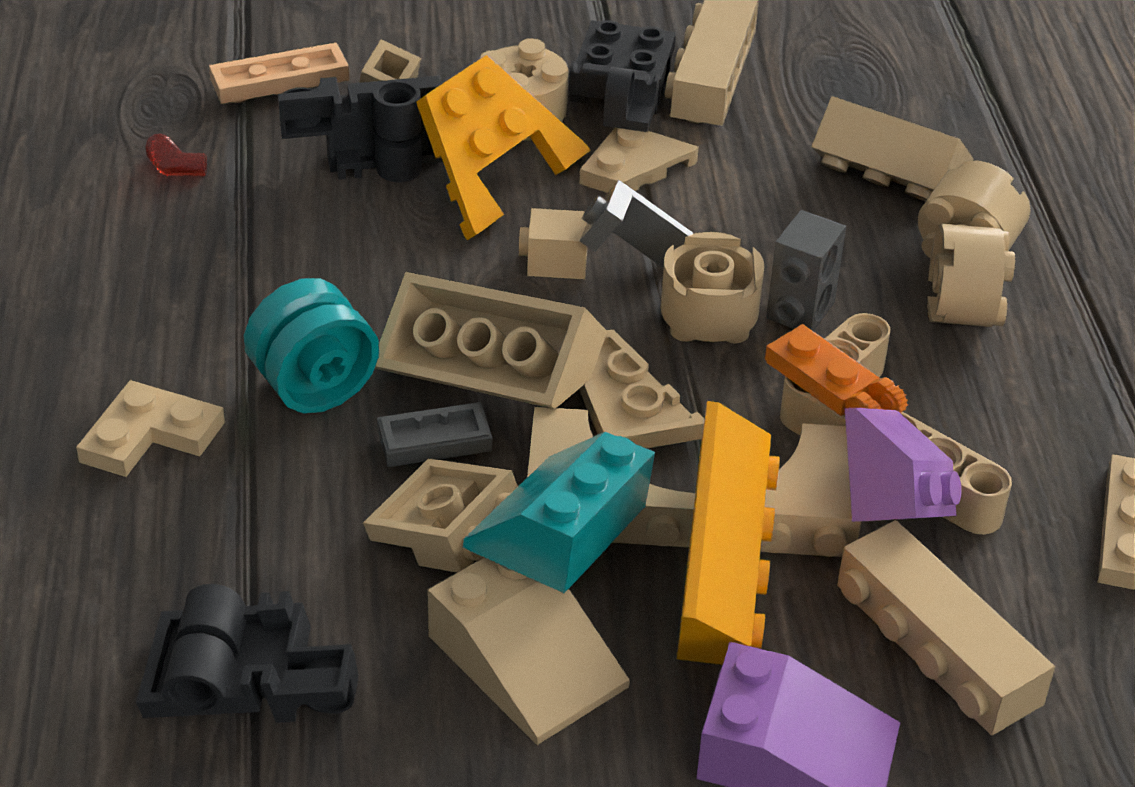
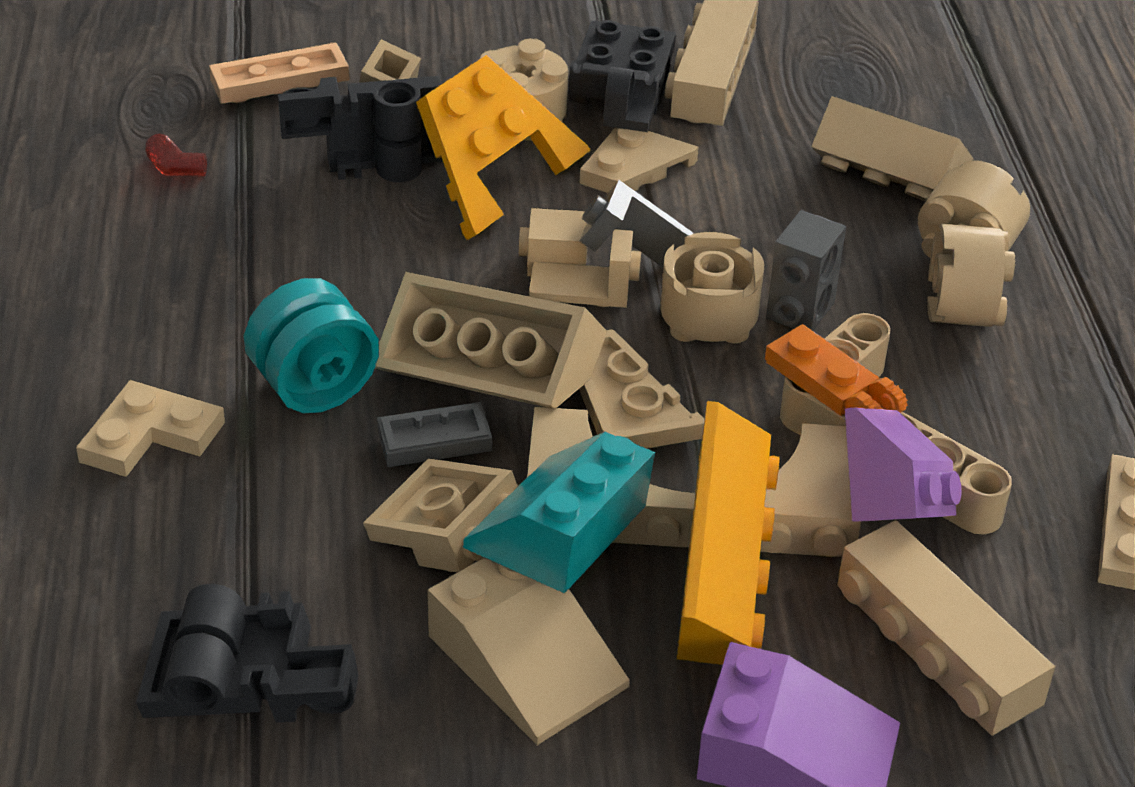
none -> tan bracket [529,229,641,308]

